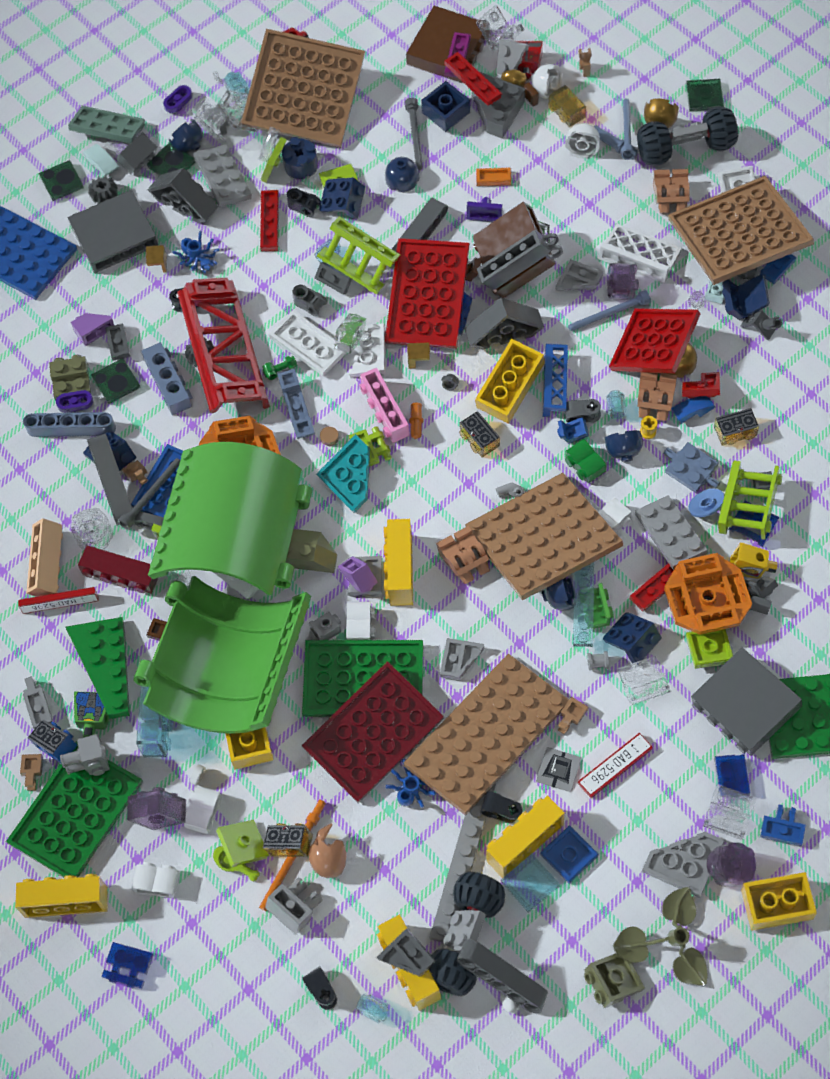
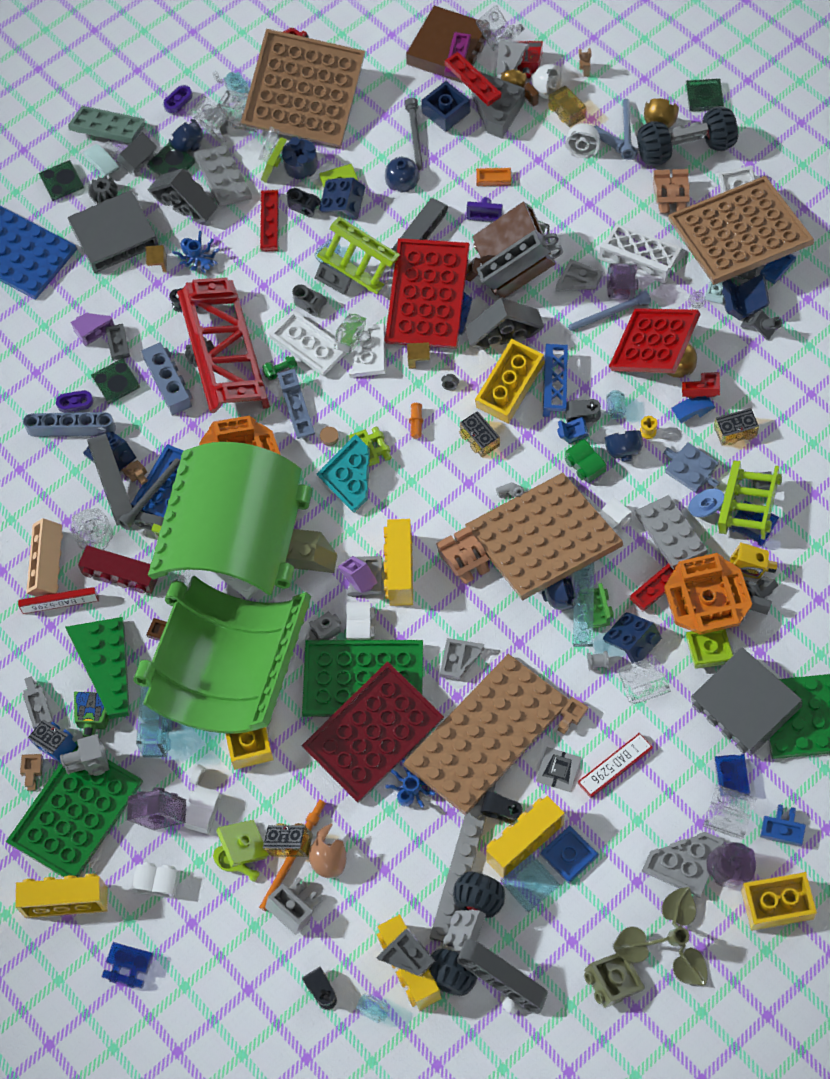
olive plate [49,355,91,400] -> none
bright pink brick [359,368,410,443] -> none
nougat hips [637,372,677,421] -> none

